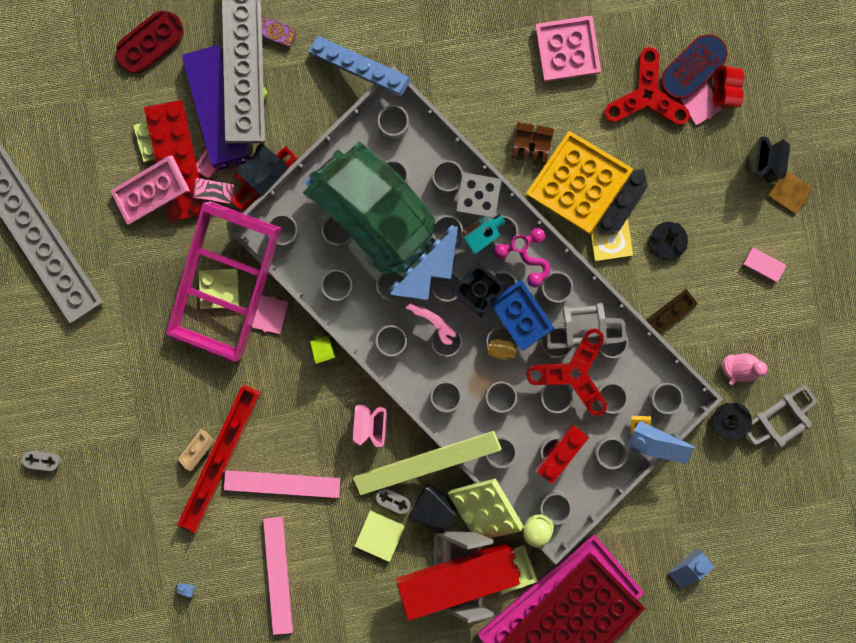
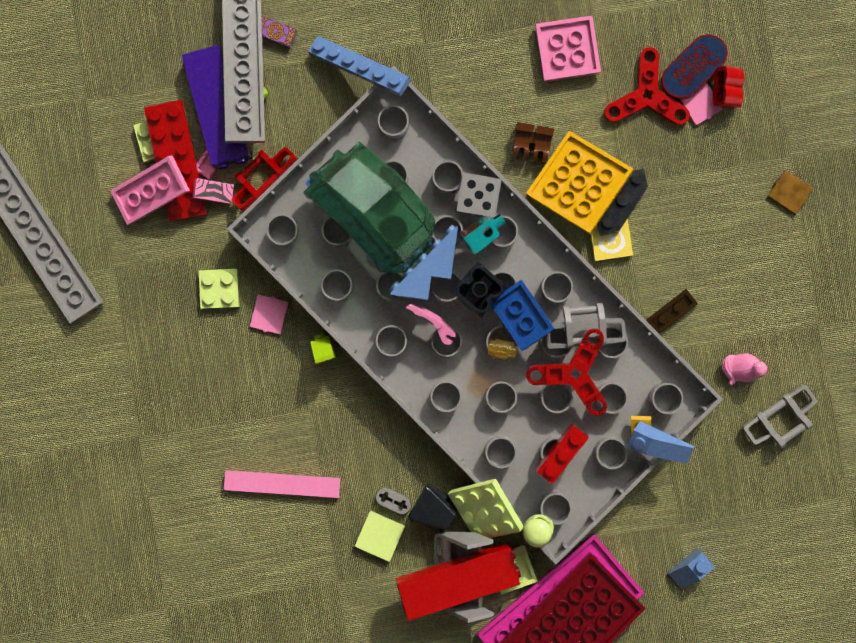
light grey beam [22,451,61,471] -> none
dark red tile [115,11,184,73] -> none
dark pink window [166,201,282,362] -> none
medium blue tile [176,583,196,597] -> none
red tile [177,385,262,533] -> none
tan plate [178,429,214,471] -> none
black brick [235,143,288,196] -> none
bright pink tile [263,517,293,635] -> none
bright pink piece [353,405,387,447] -> none
yellowish green tile [353,431,501,495] -> none
dark pink piece [493,228,551,288] -> none
black plate [649,221,688,260] -> none
black plate [713,402,753,442] -> none
bright pink tile [742,247,787,282] -> none
black piece [746,136,790,183] -> none

